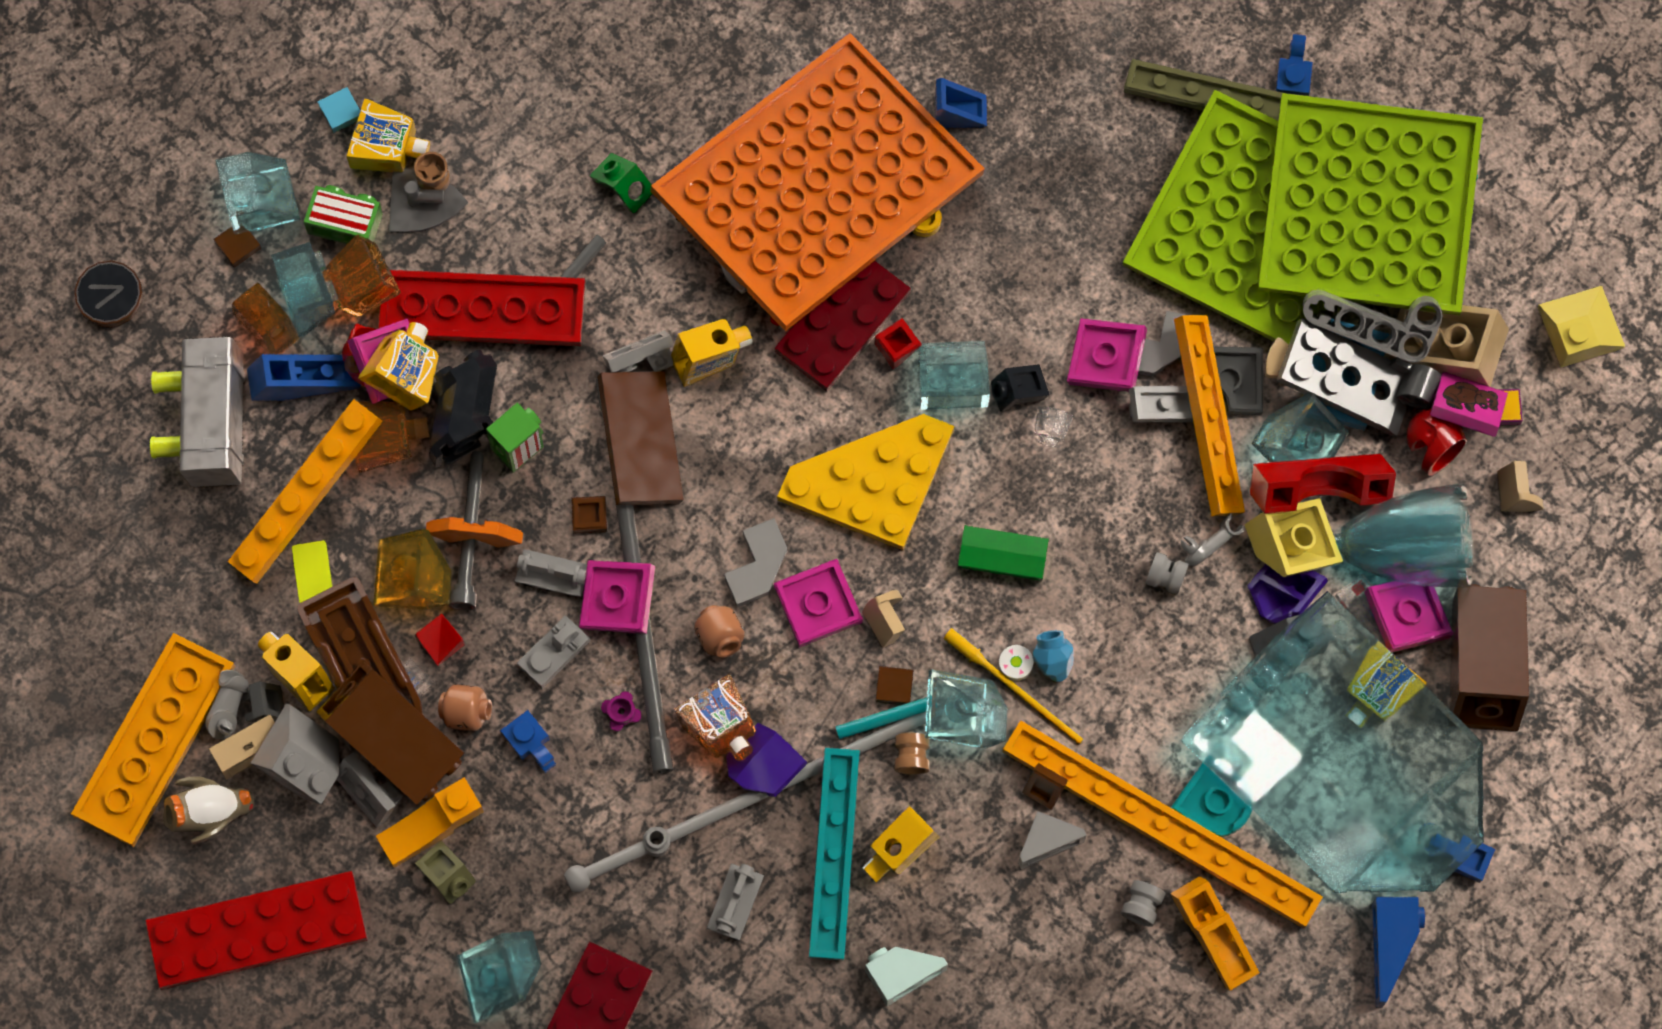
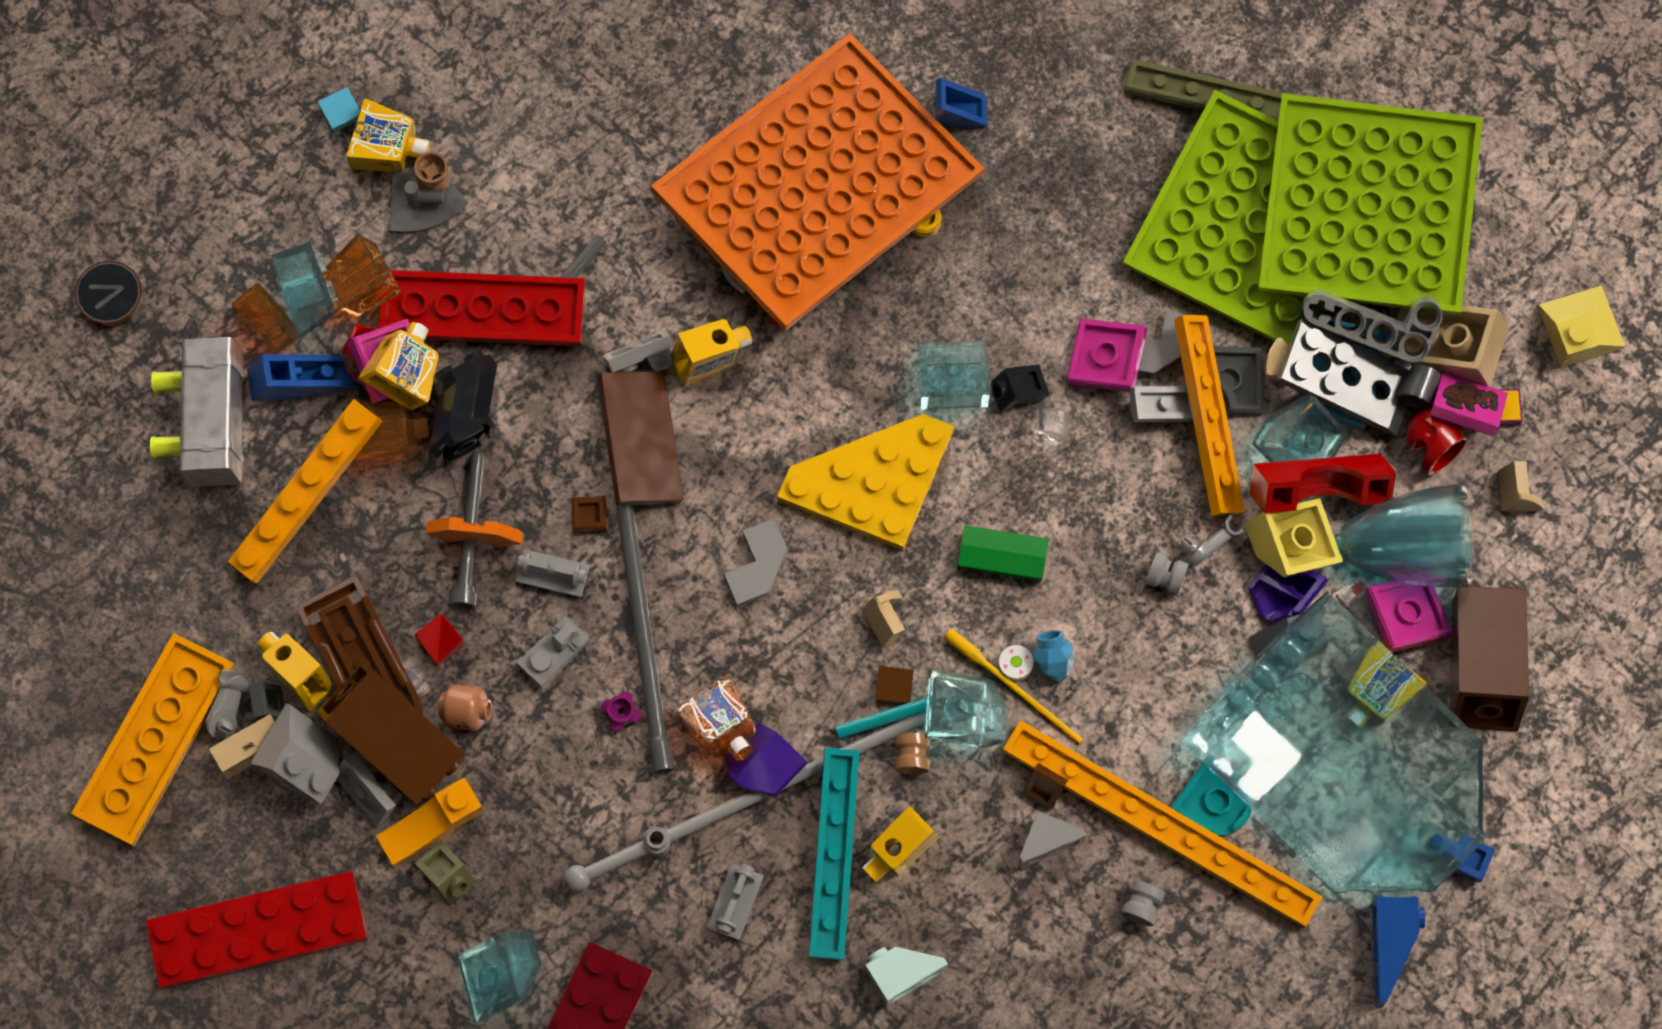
animal [163,777,255,844] -> none
reddish brown tile [214,220,262,268] -> none
clear light blue slope [215,152,301,234] -> none
neon yellow sticker [292,540,332,603] -> none
brick [304,185,383,250] -> none
clear yellow slope [373,529,452,609] -> none
bright green brick [486,403,544,473] -> none
blue plate [500,710,556,773] -> none
dark pink tile [579,560,655,634] -> none
green bracket [590,153,652,213] -> none
nougat head [694,605,745,658] -> none
dark pink tile [773,559,863,648] -> none
dark red plate [775,261,911,392] -> none
red slope [874,318,922,369] -> none
light orange slope [1170,876,1260,991] -> none
blue plate [1275,34,1313,96] -> none

